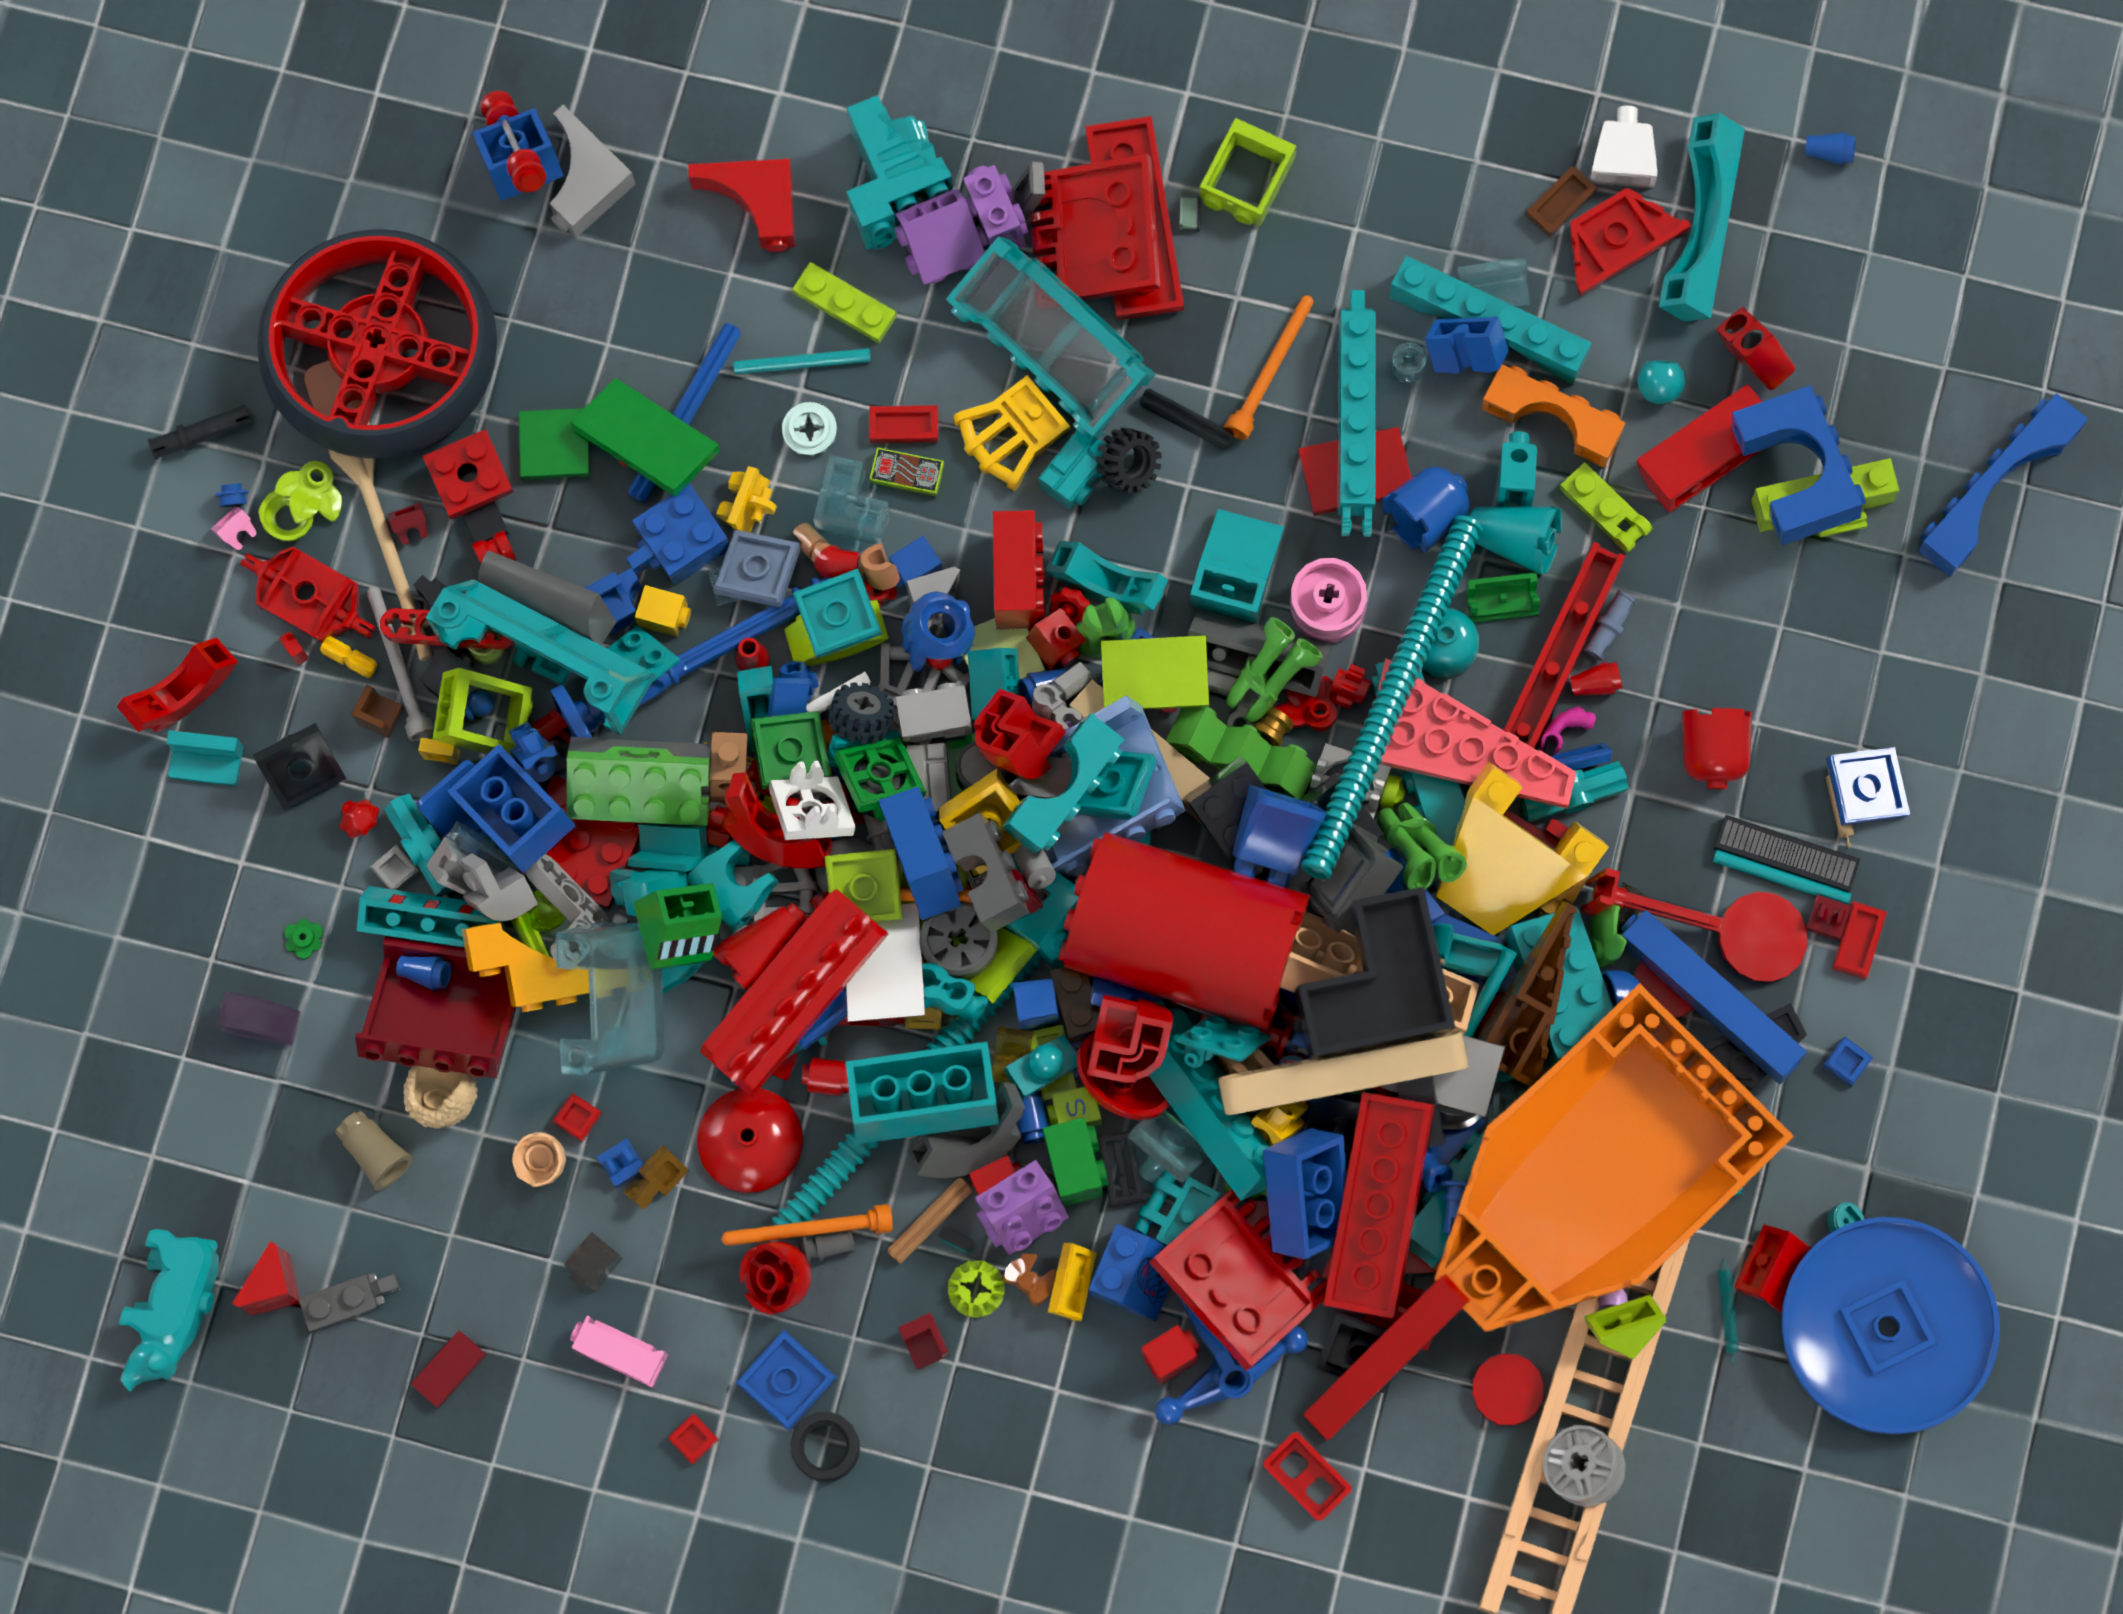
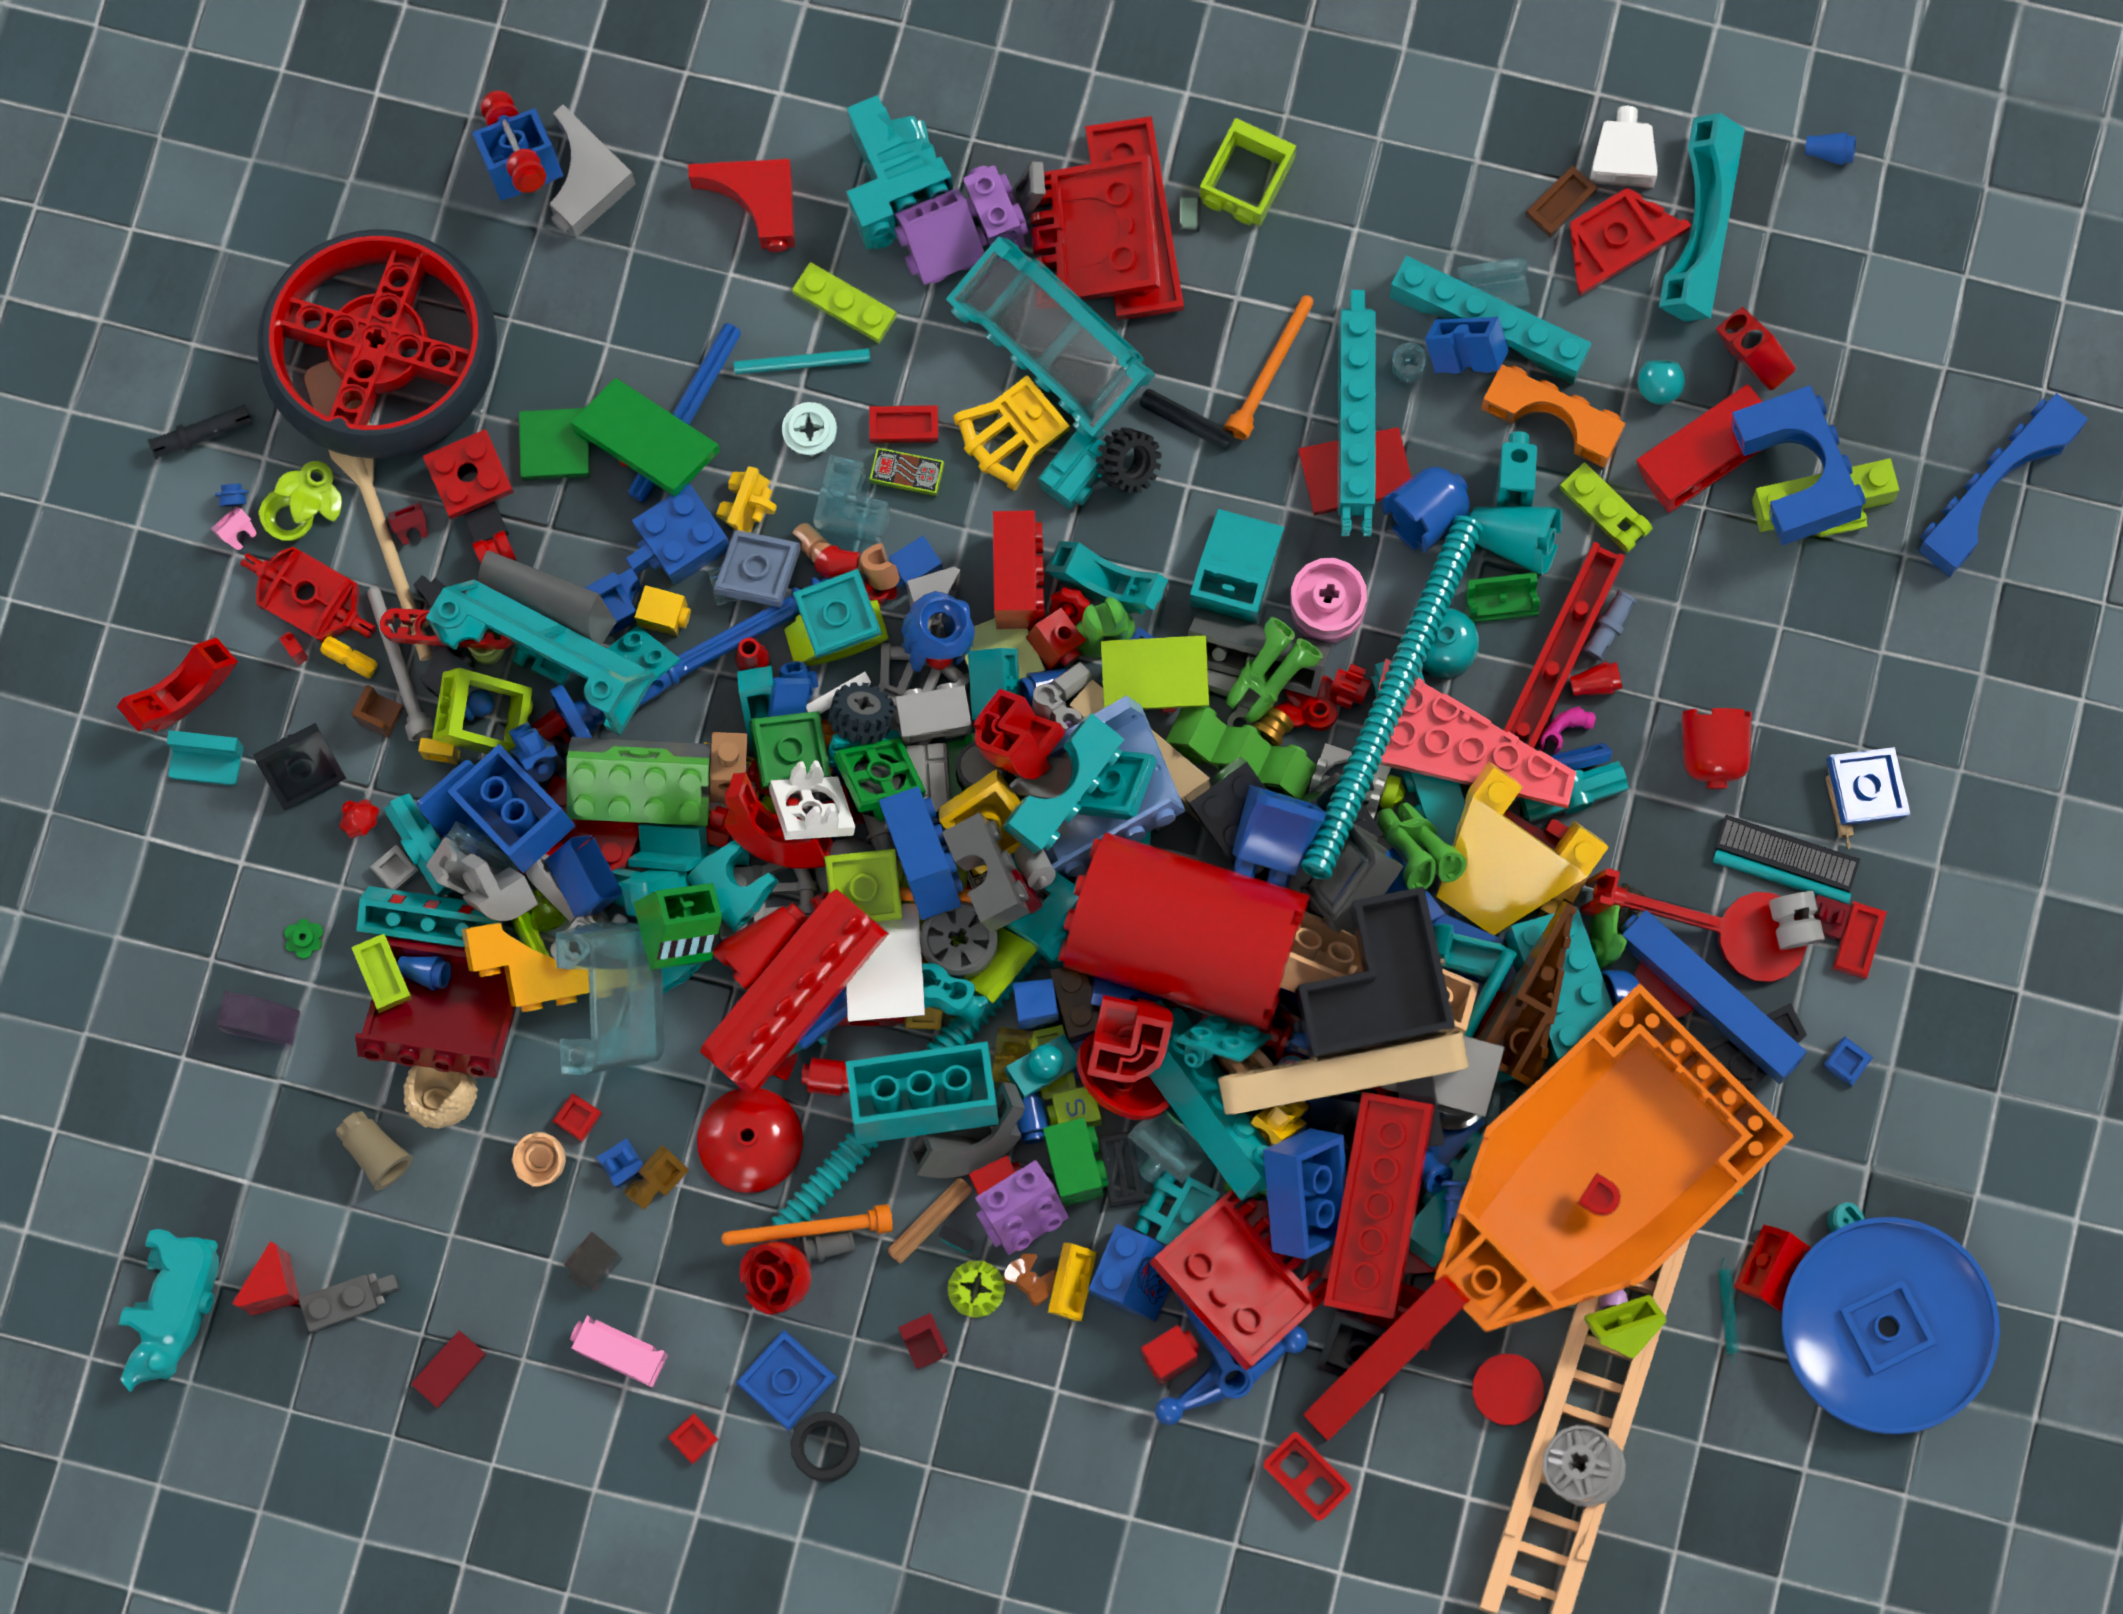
none -> lime tile [351,934,412,1013]
none -> blue piece [545,835,622,917]
none -> red tile [1577,1172,1621,1217]
none -> light grey wheel [1769,891,1825,950]

